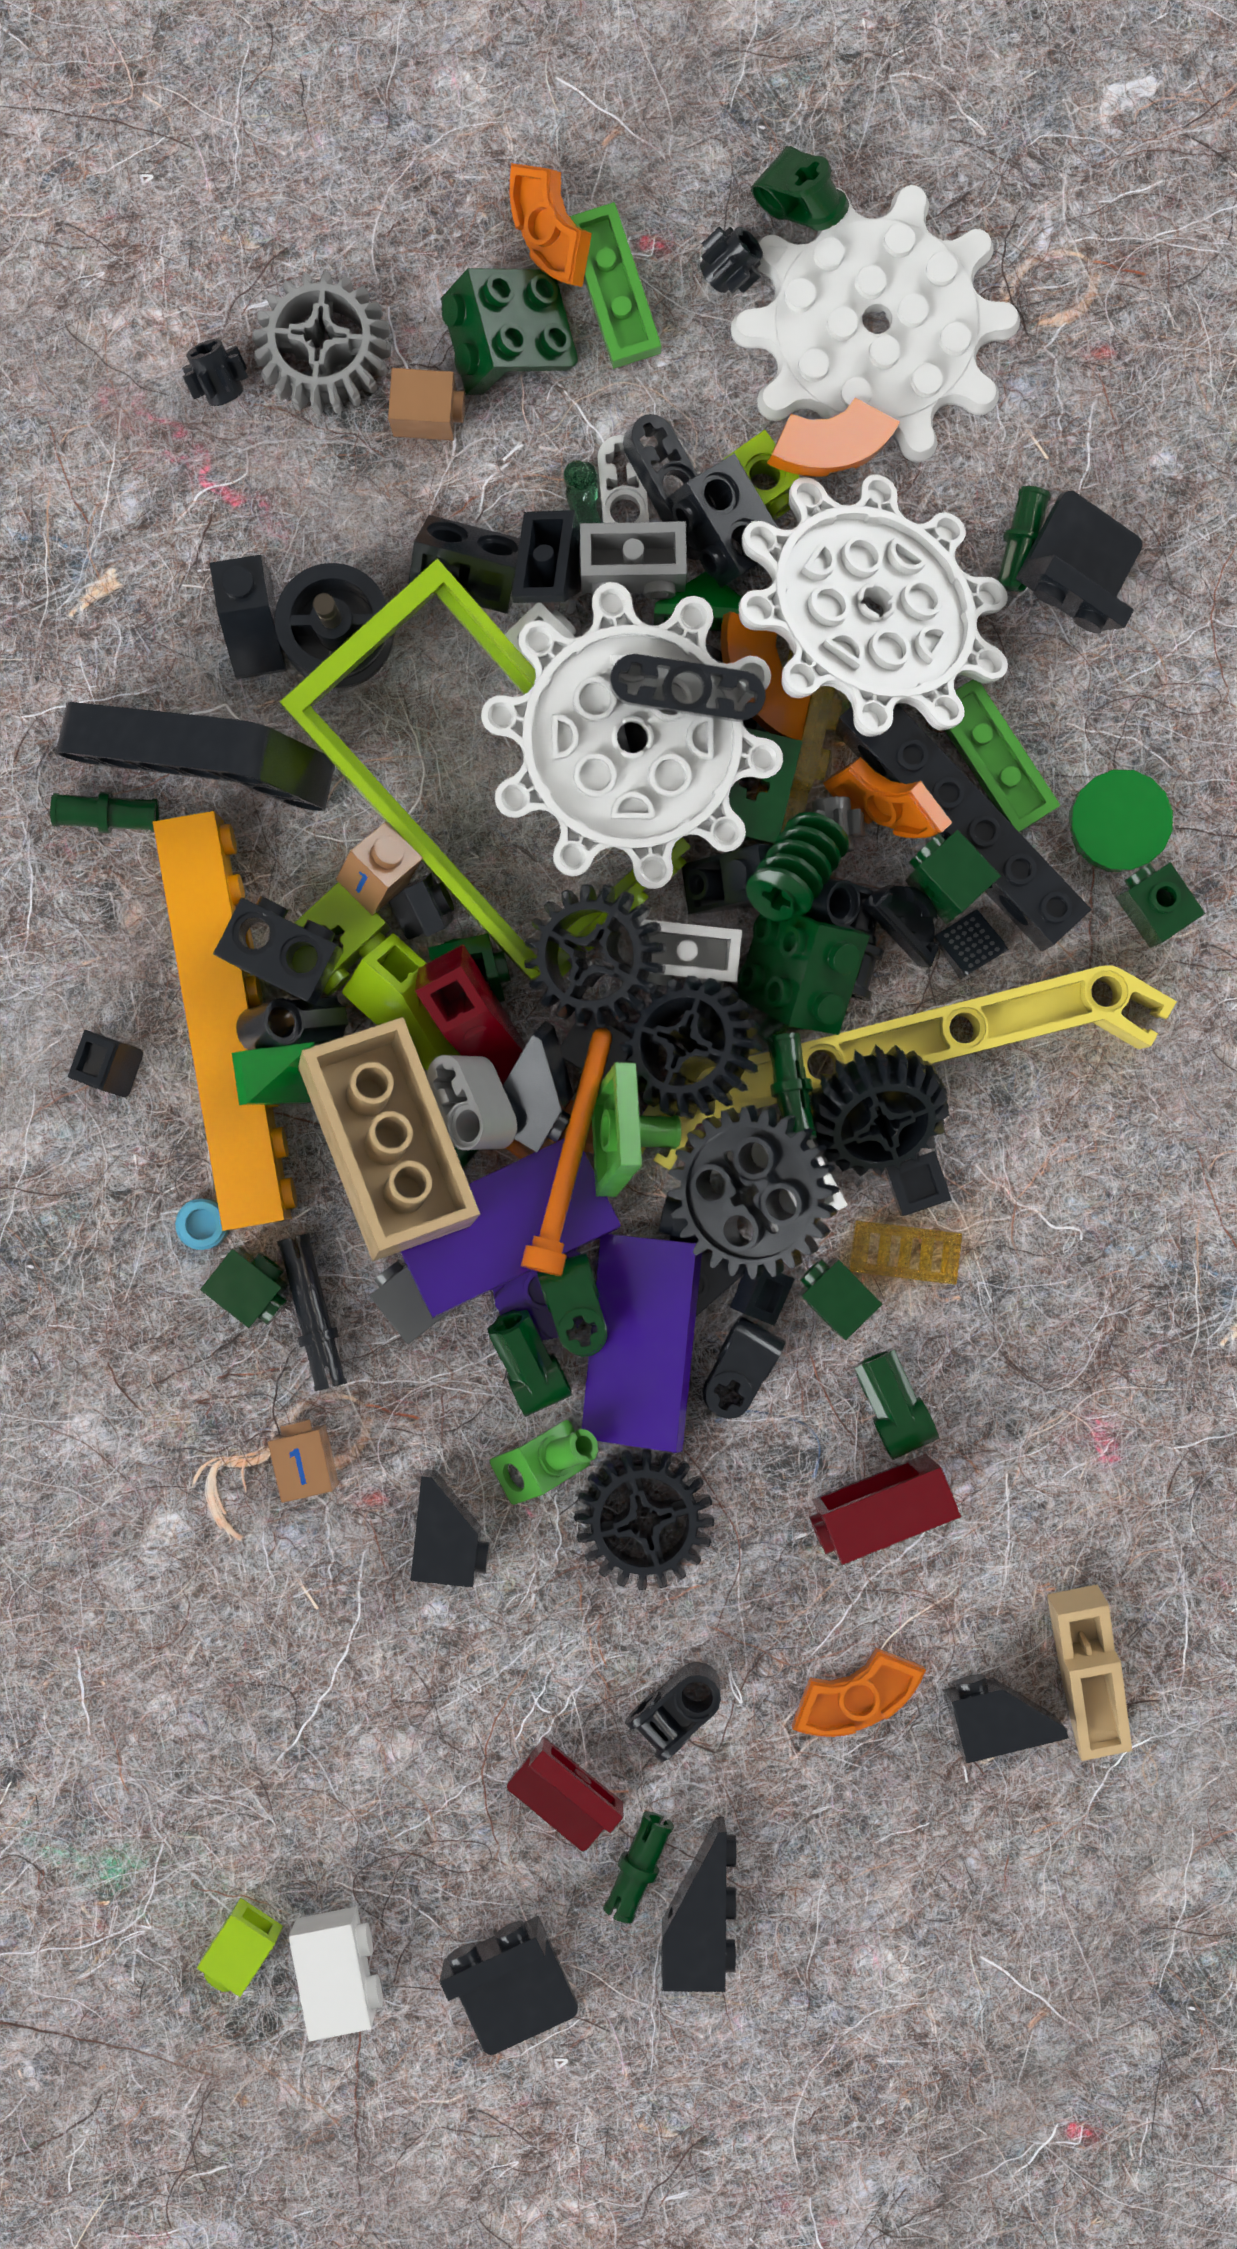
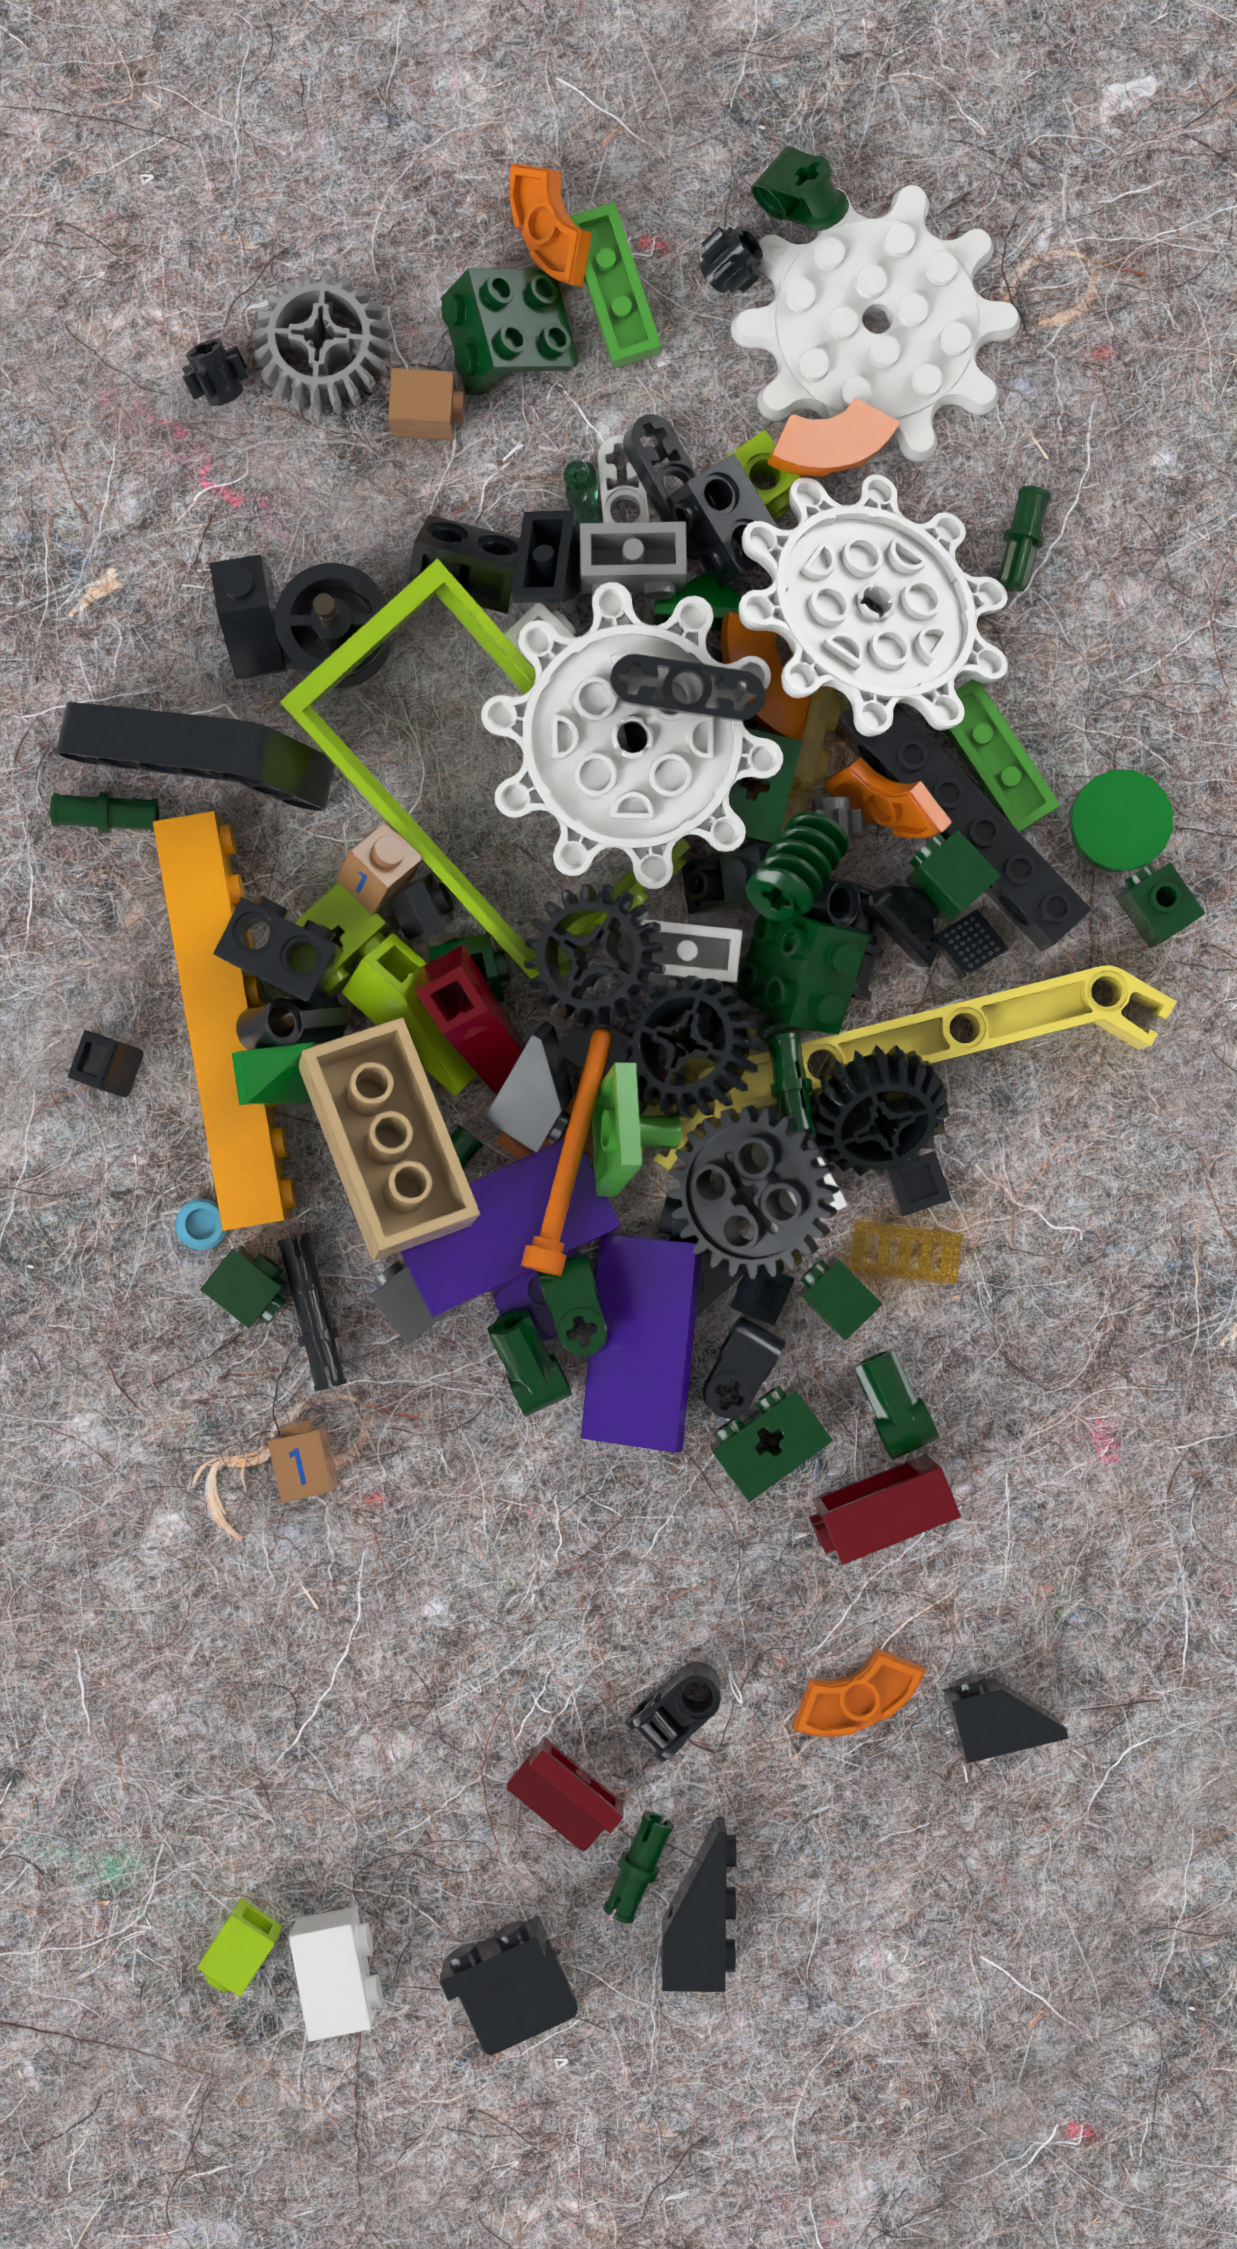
black slope [410,1469,489,1588] -> none
light grey beam [426,1055,517,1150] -> none
bright green bracket [490,1420,598,1505] -> none
black gear [574,1448,715,1590] -> none
black bracket [1015,491,1142,634] -> none
tan slope [1047,1584,1132,1761] -> none
none -> dark green brick [710,1385,833,1502]

